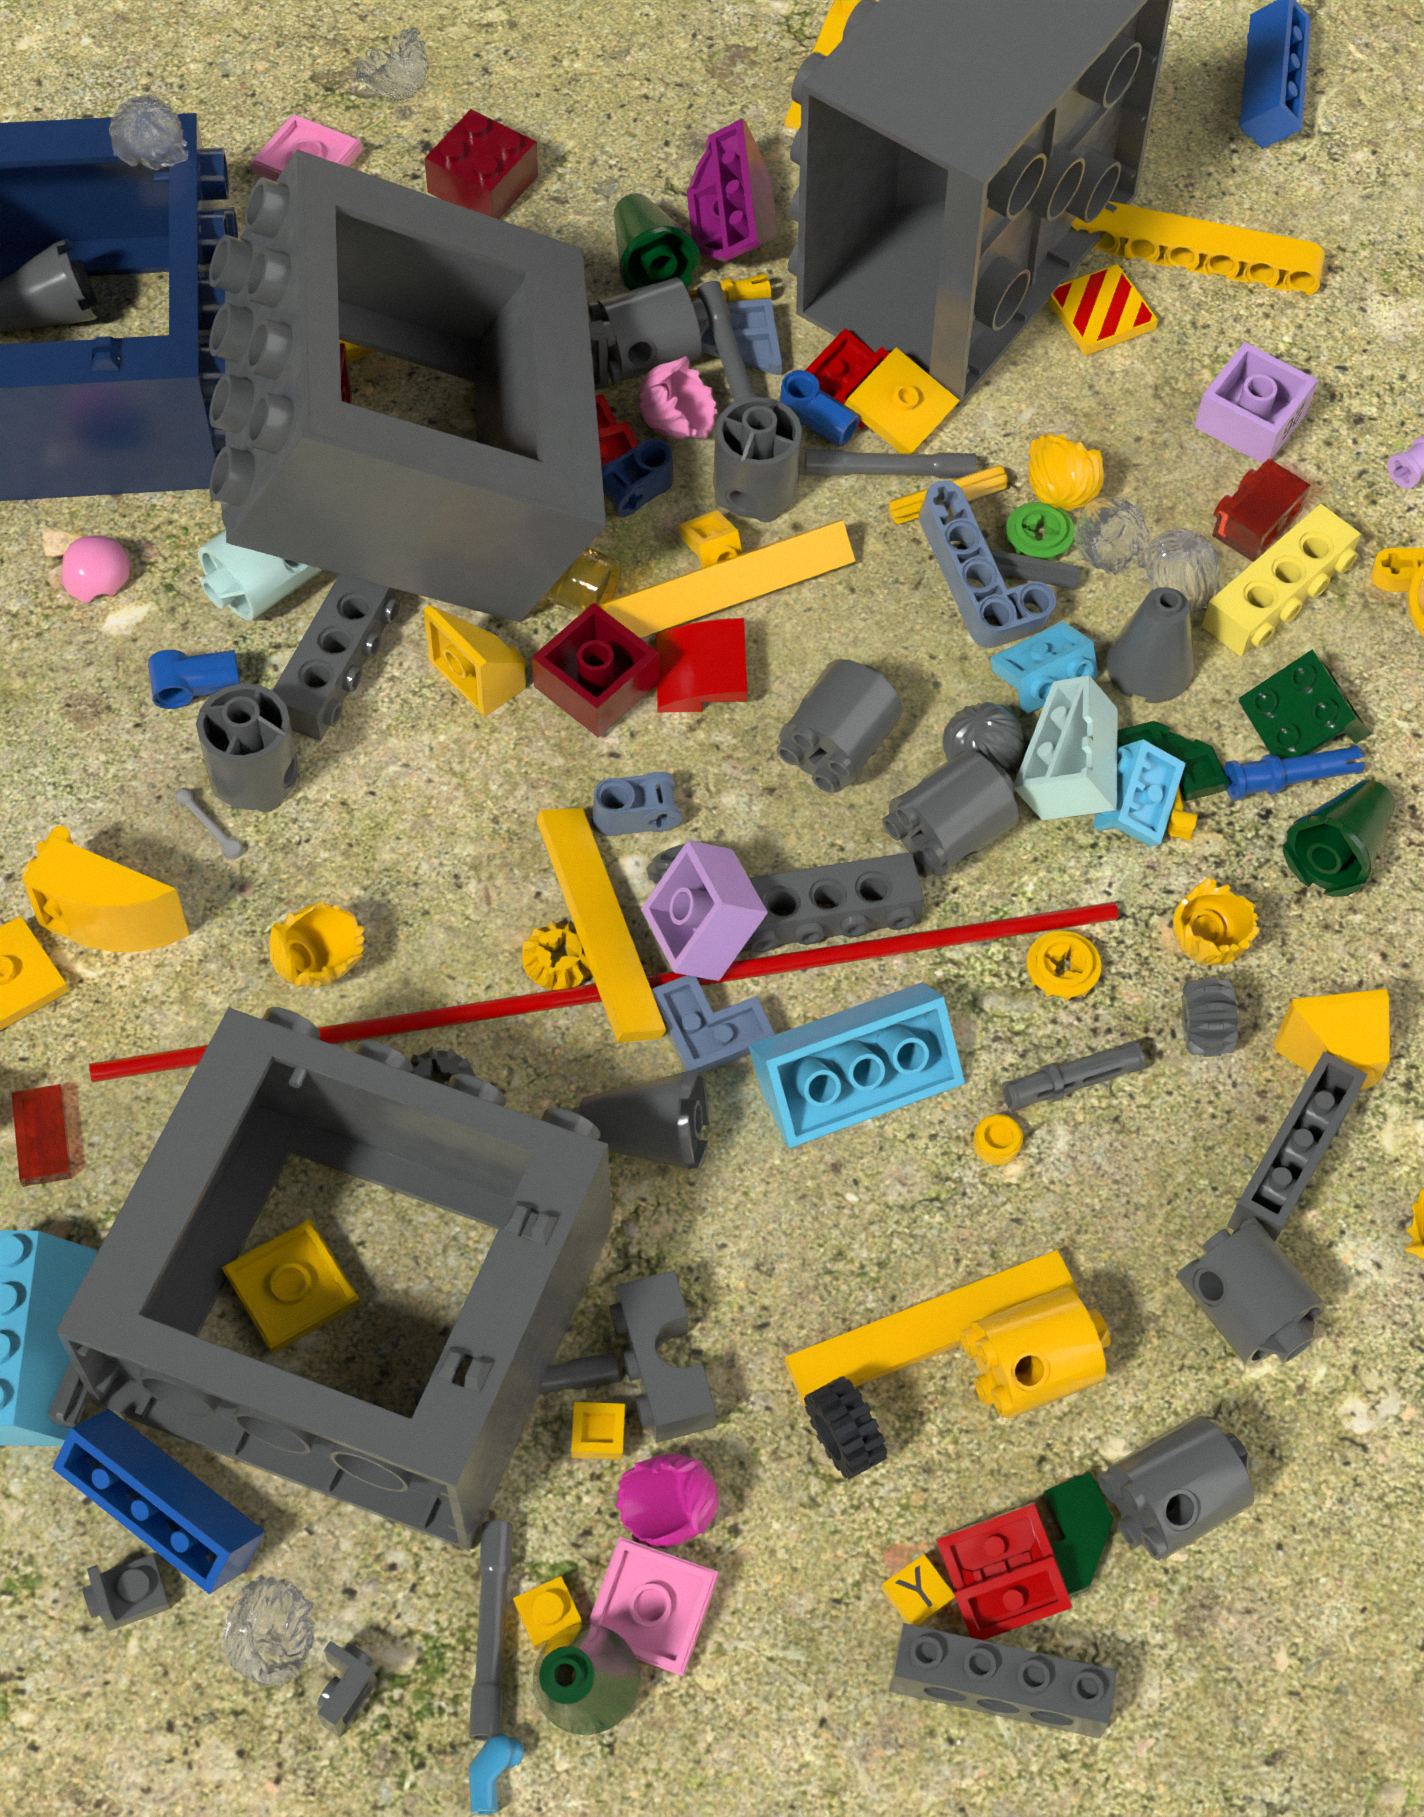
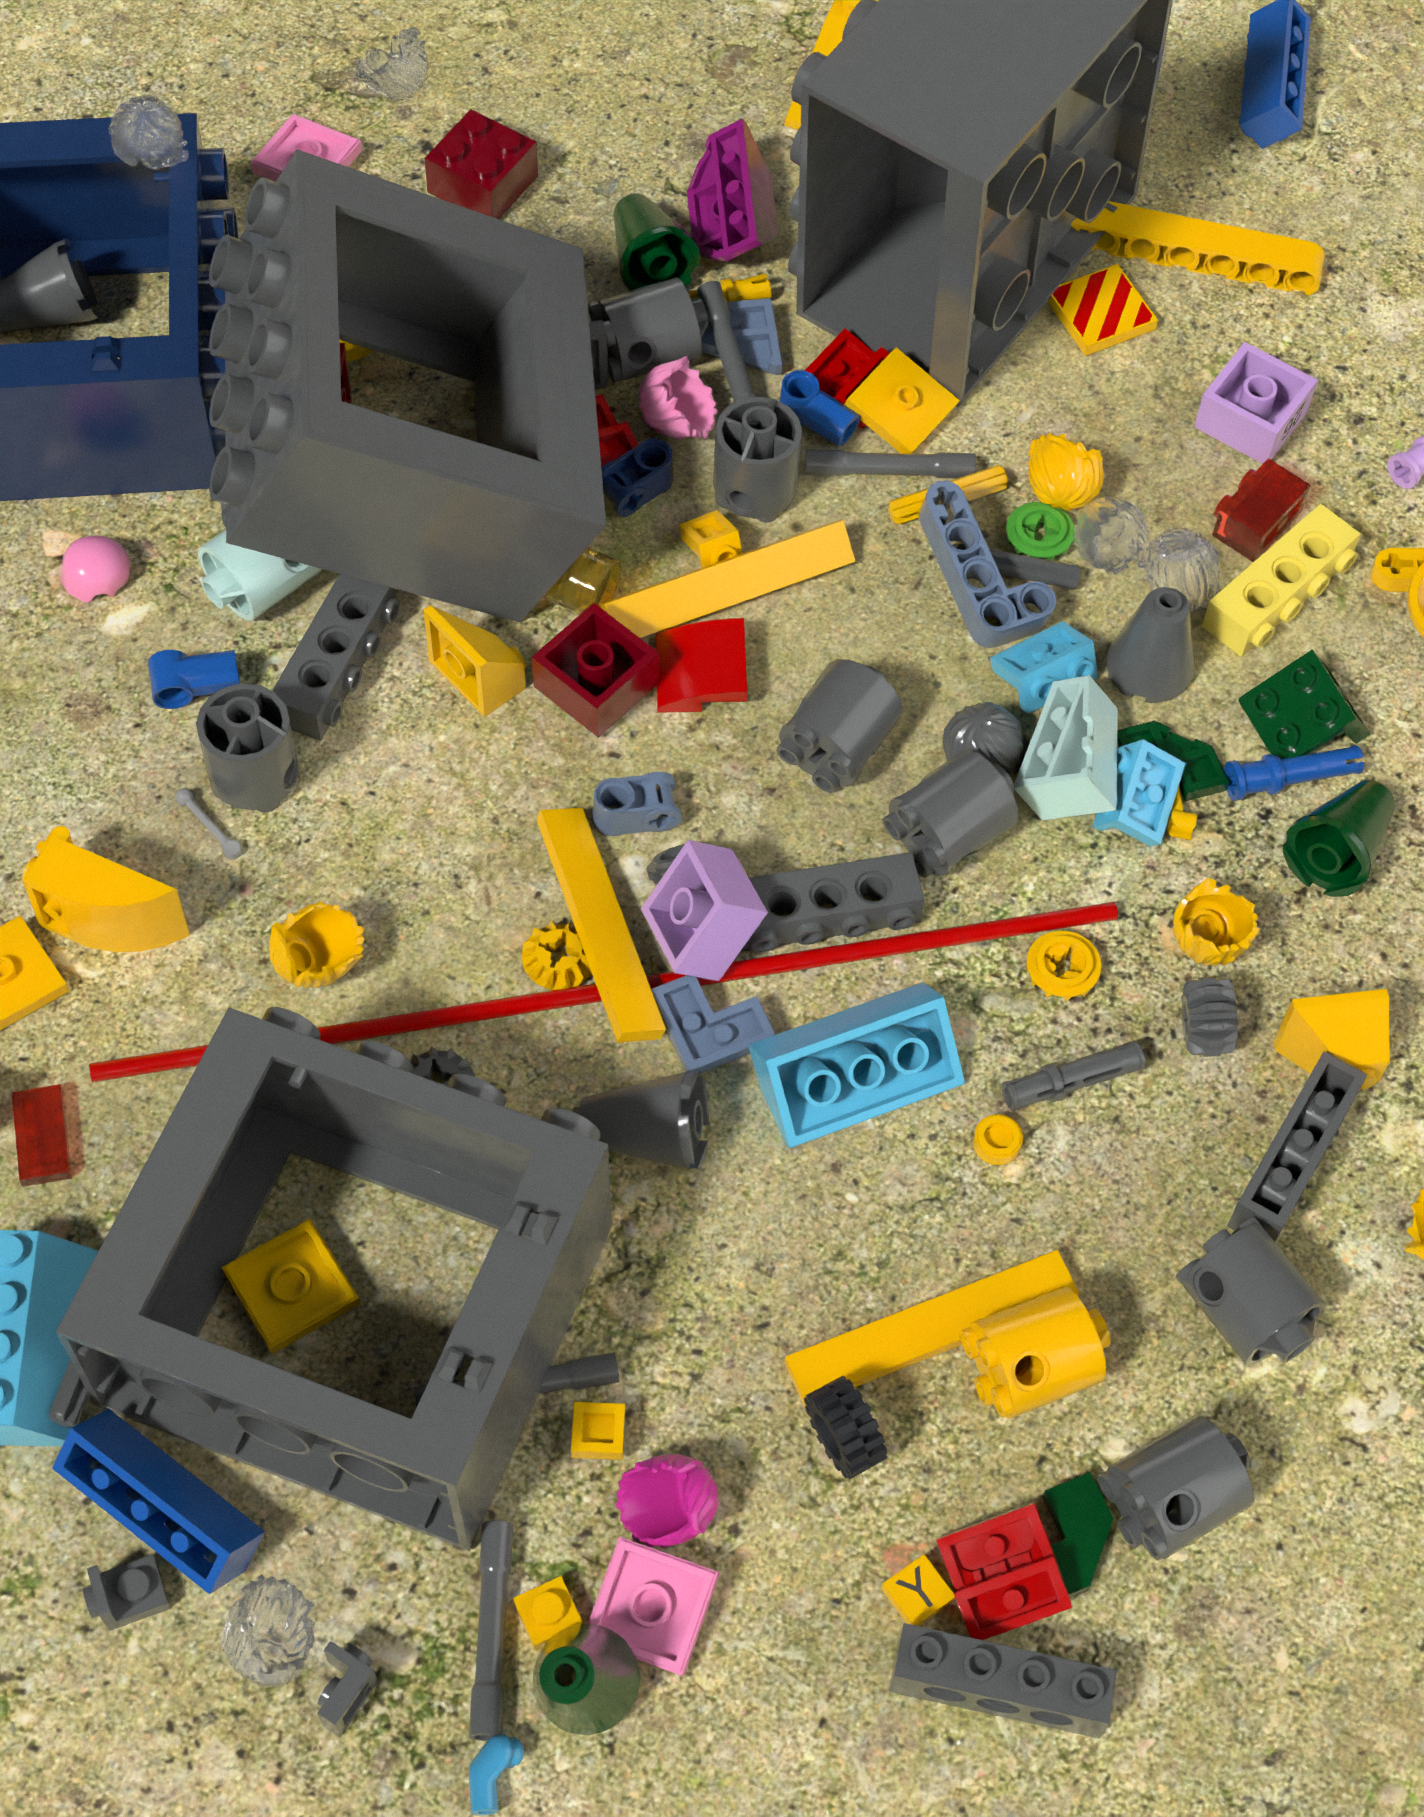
dark grey arch [609,1270,716,1443] -> none

